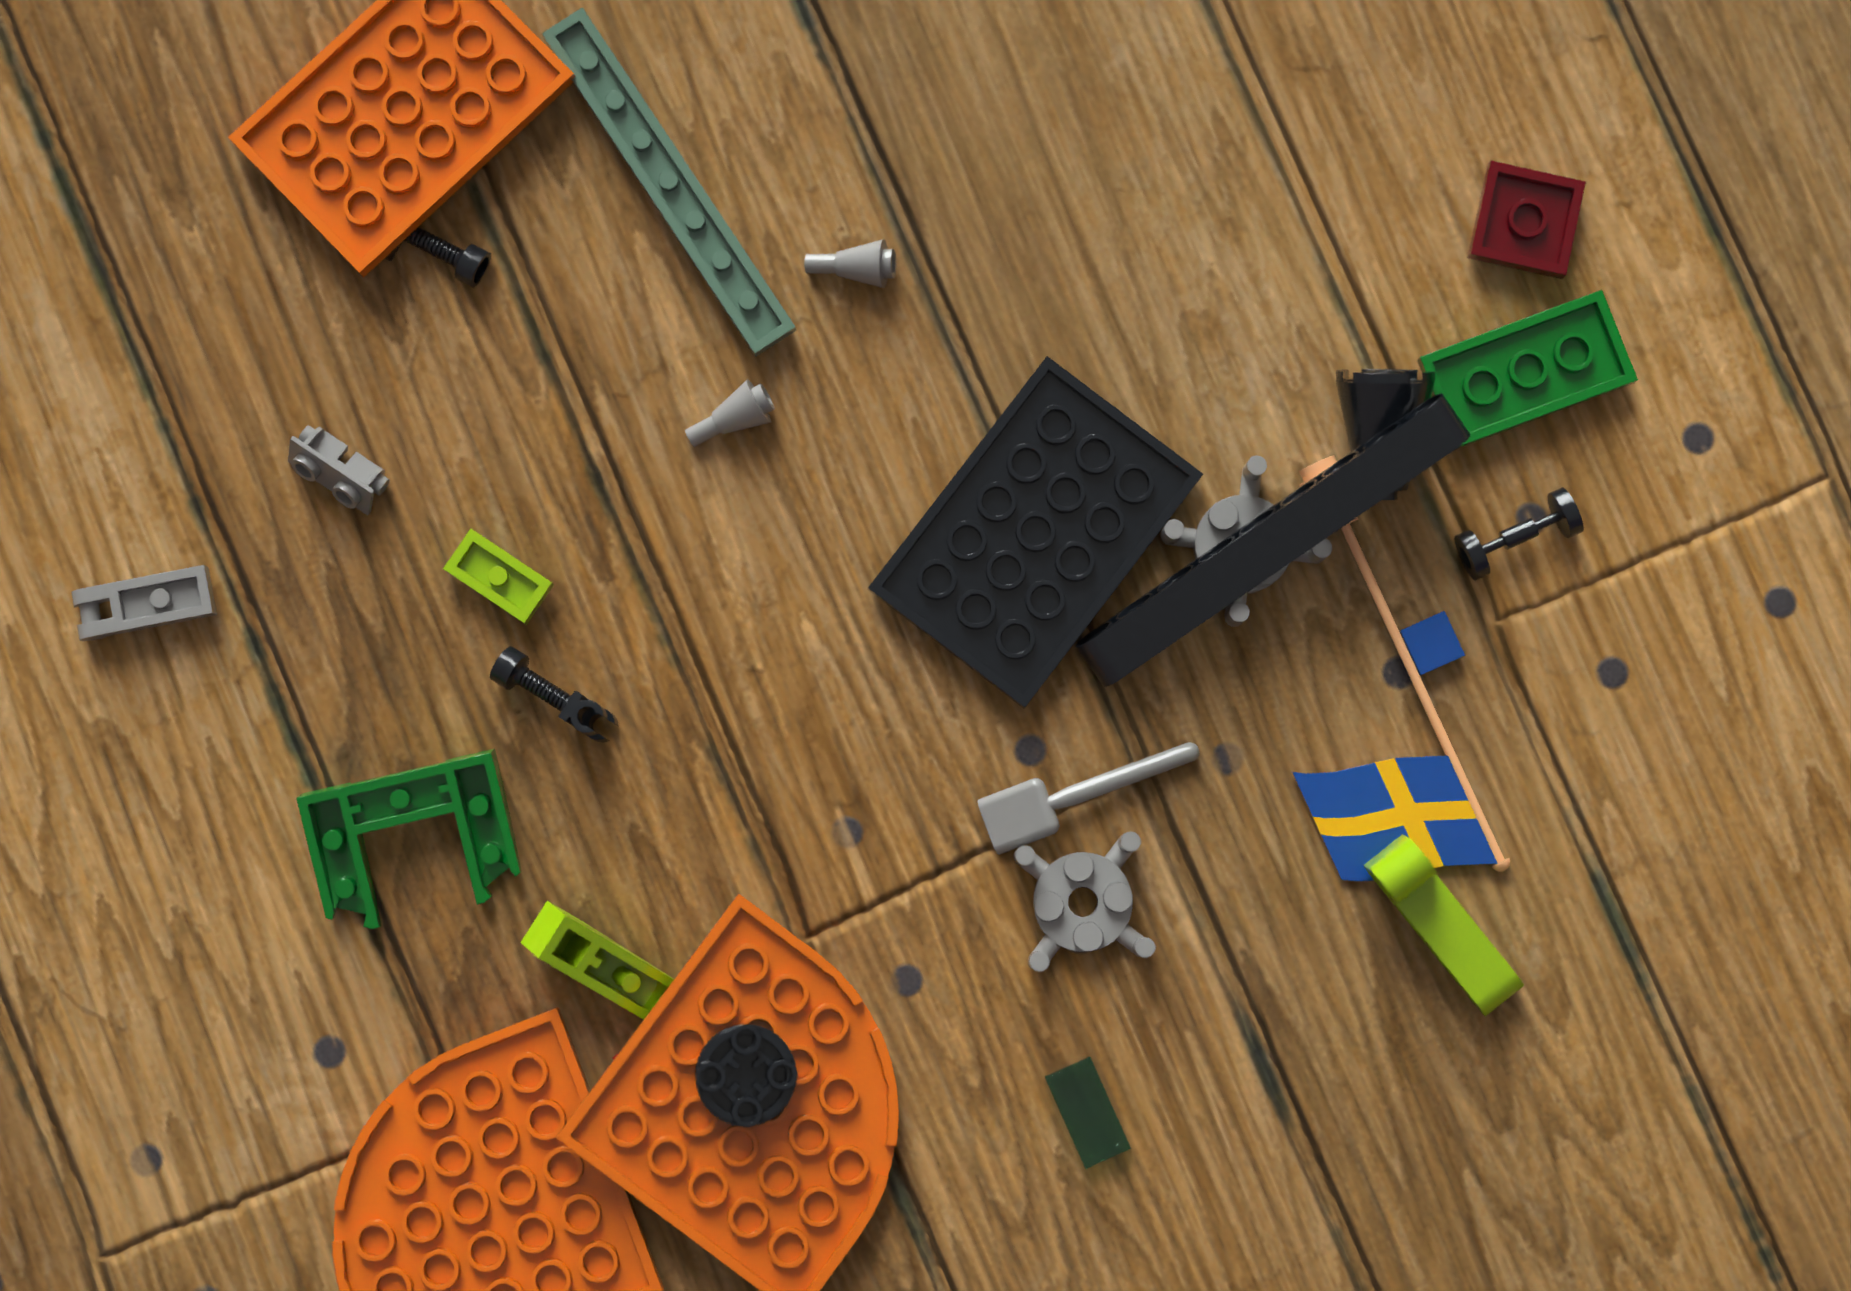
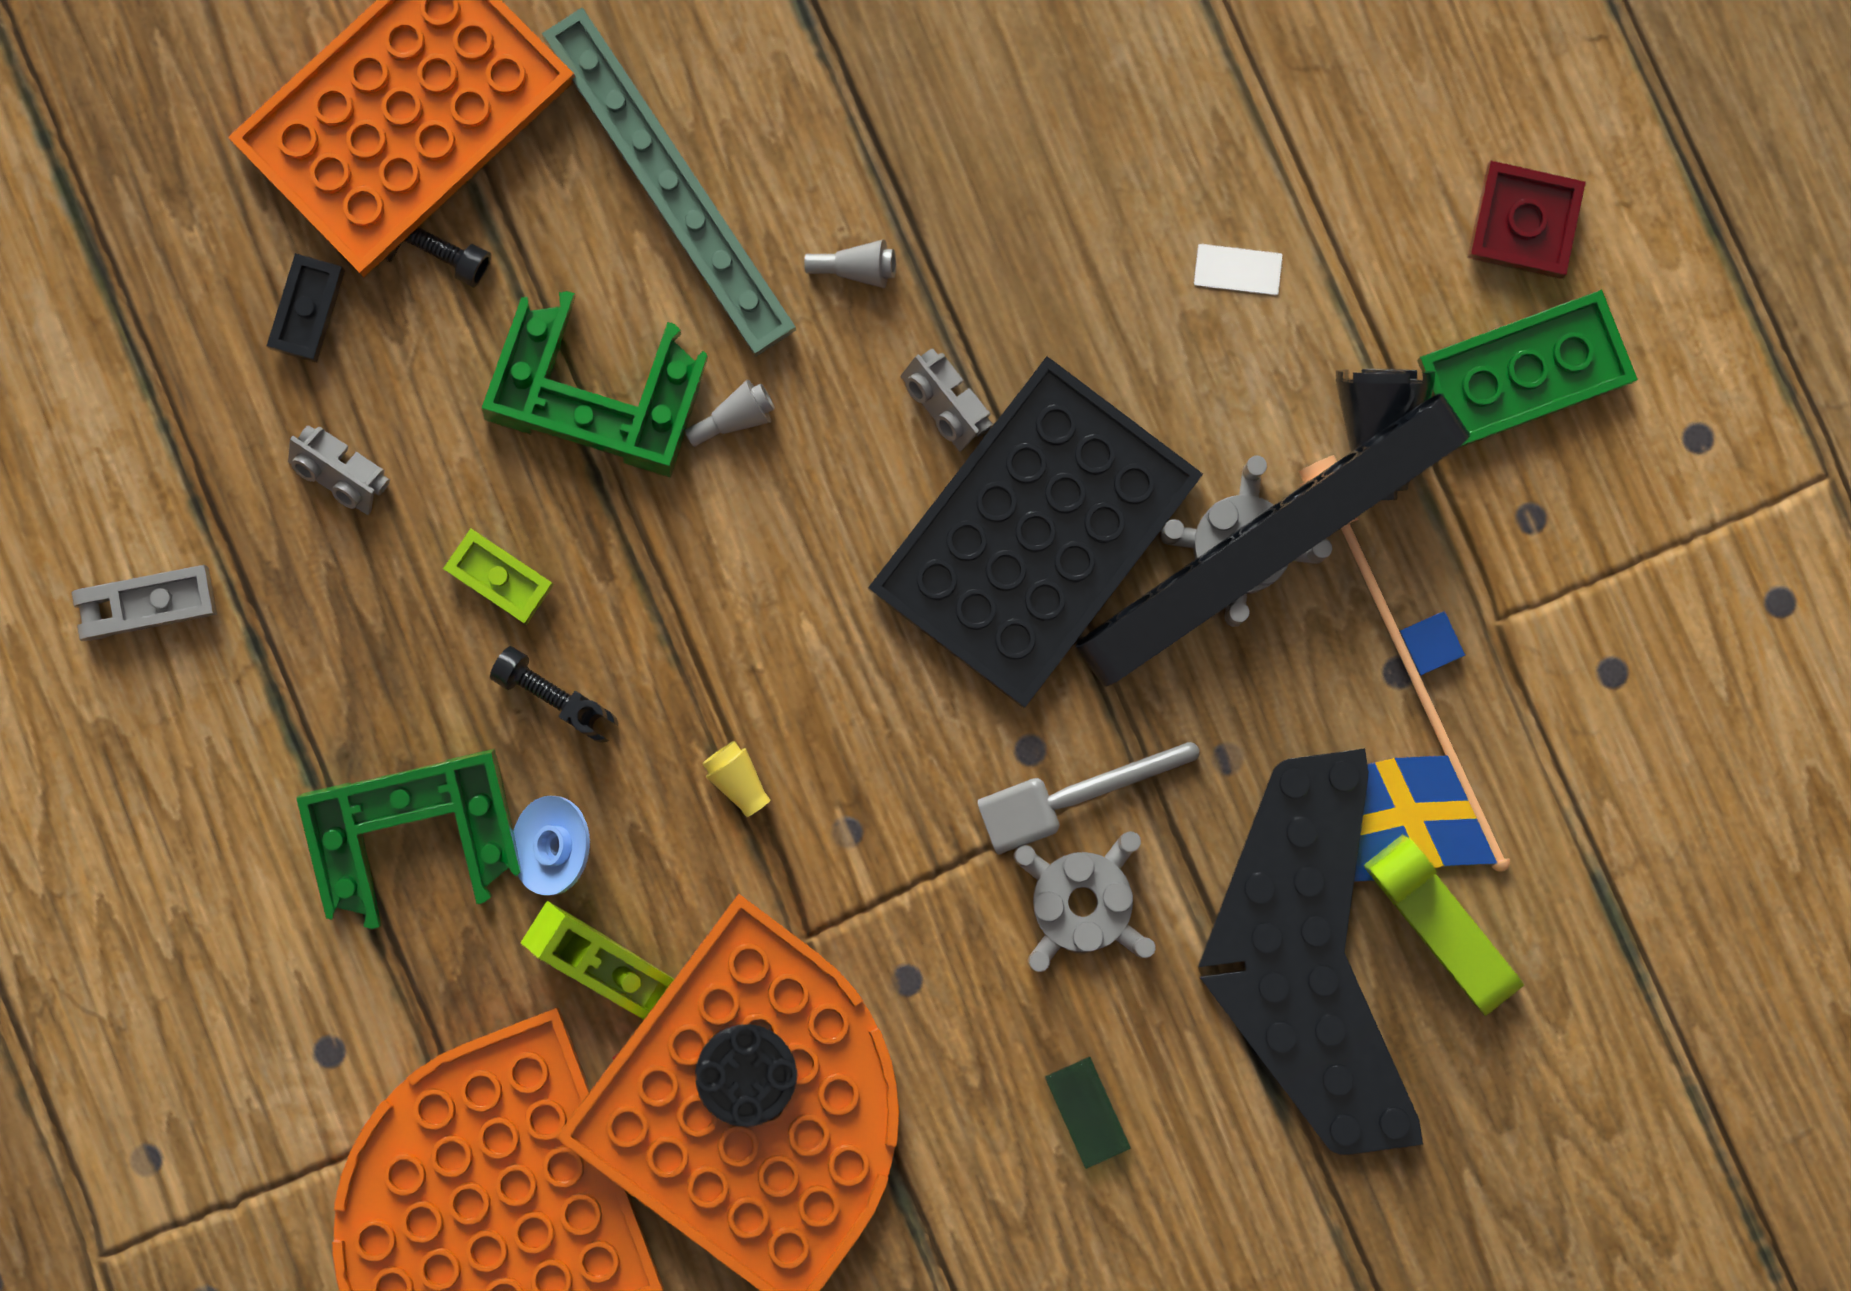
black wheel [1454,487,1584,581] -> none
none -> black plate [267,253,345,363]
none -> green wedge [482,291,708,478]
none -> light blue dish [513,796,590,895]
none -> light yellow cone [702,741,771,817]
none -> light grey hinge [900,348,993,452]
none -> white sticker [1194,244,1282,295]
none -> black wing [1197,748,1423,1155]

